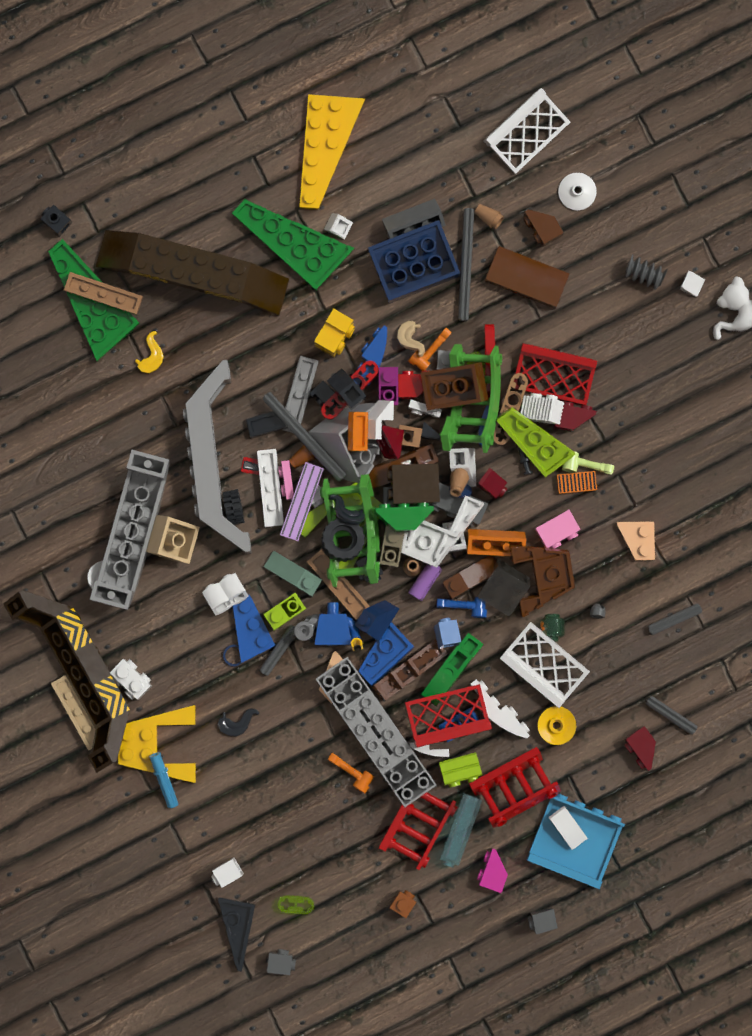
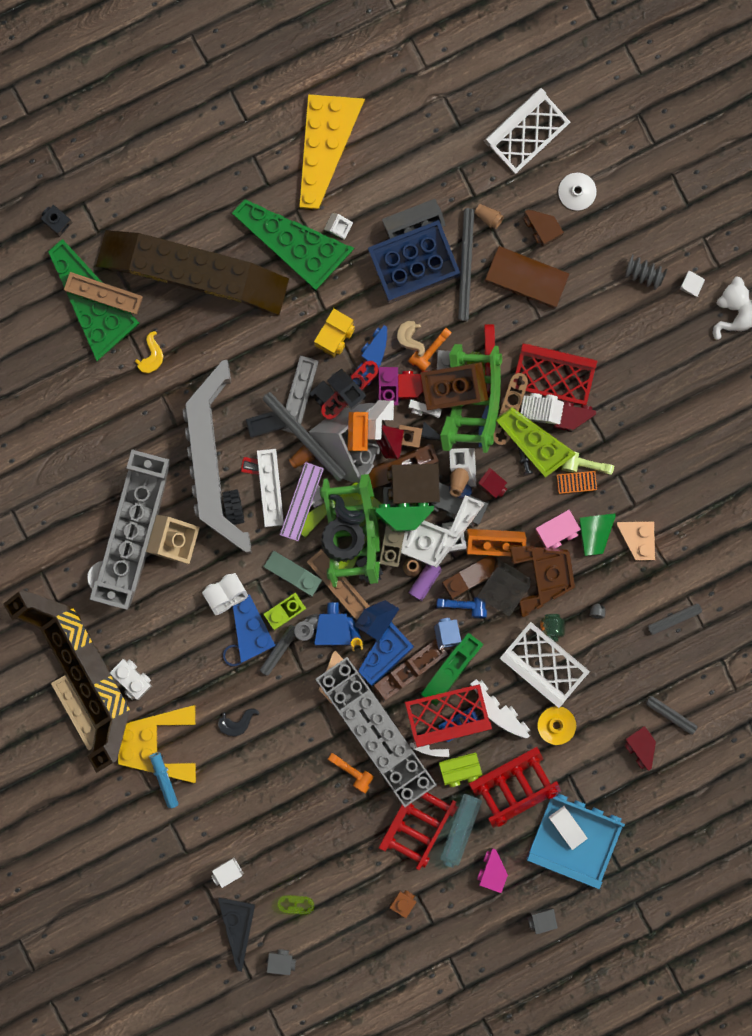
bright pink plate [278,460,294,501] -> none
none -> green slope [579,514,616,557]

